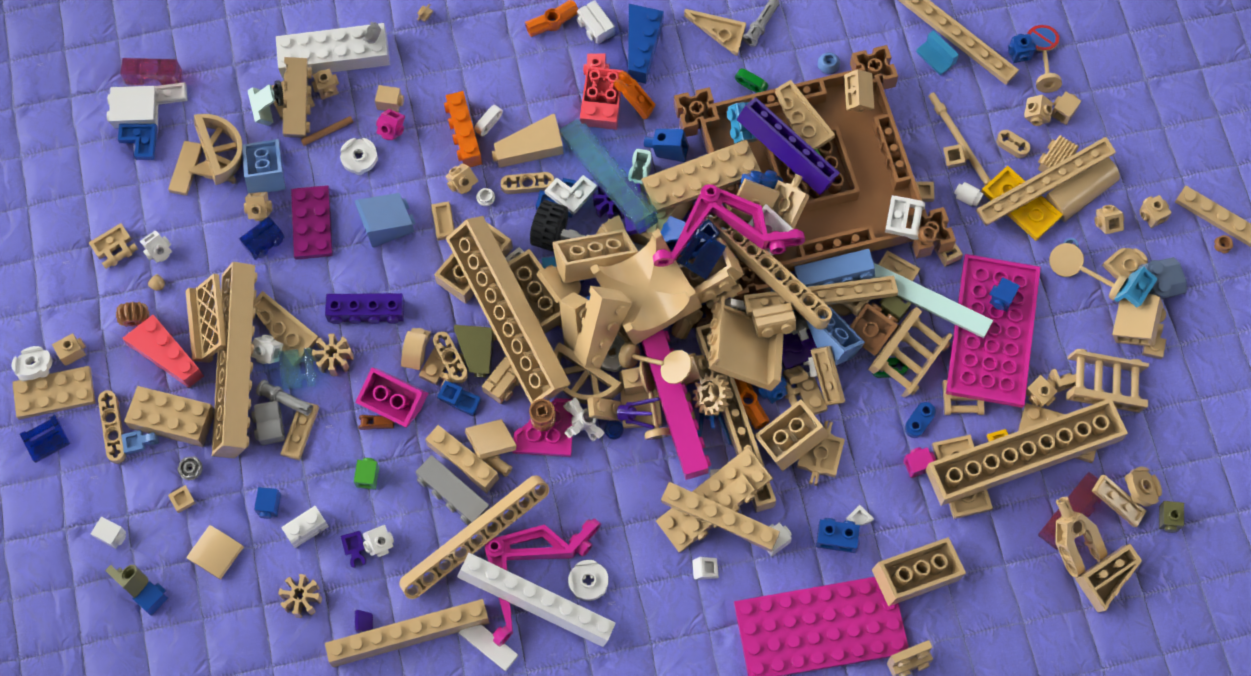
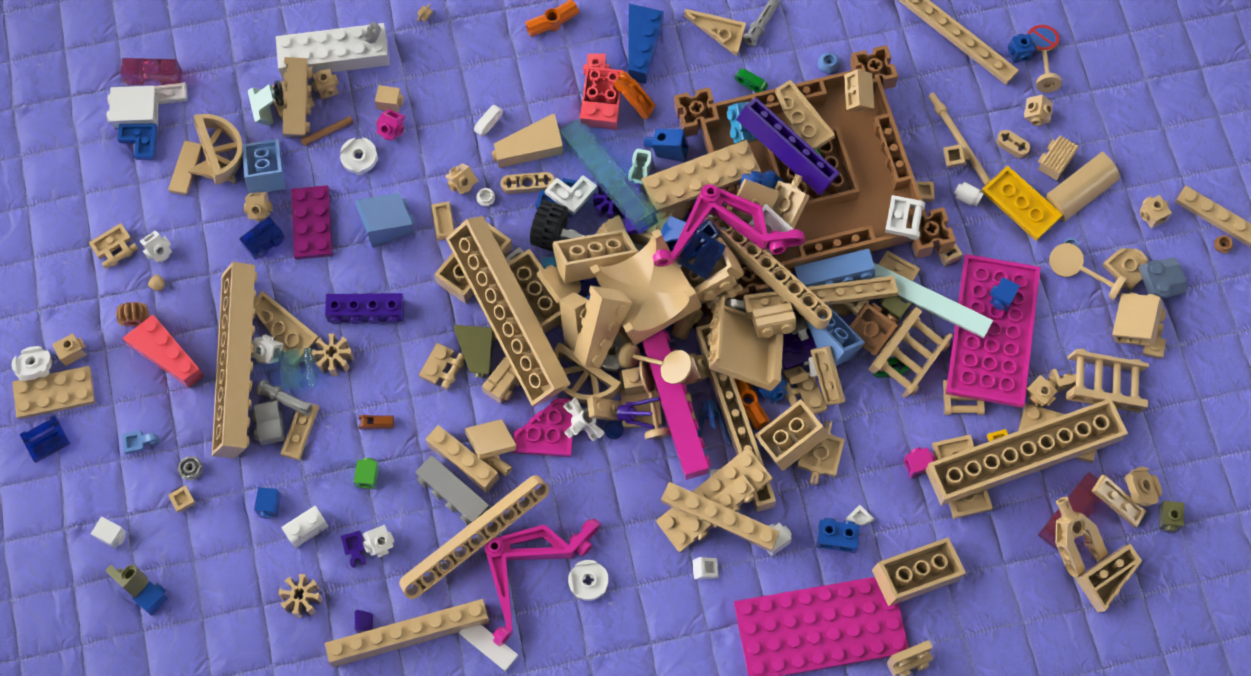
tan beam [98,390,126,464] -> none
tan brick [124,386,214,447] -> none
tan fence [186,274,226,363] -> none
tan slope [186,525,244,580] -> none
dark pink slope [355,367,429,428] -> none
tan brick [401,328,431,370] -> none
tan beam [433,332,468,383] -> none
blue slope [437,380,481,416] -> none
orange brick [444,91,482,167] -> none
white brick [457,553,616,647] -> none
medium nougat wheel [529,399,556,431] -> none
white brick [576,0,615,45] -> none
tan gear [693,373,731,416] -> none
blue plate [905,402,936,438] -> none
dark azure panel [916,30,959,75] -> none
medium nougat plate [918,226,936,245] -> none
tan plate [976,137,1116,226] -> none
tan brick [1051,91,1081,125] -> none
tan brick [1094,205,1124,234] -> none
dark azure panel [1114,266,1157,308] -> none

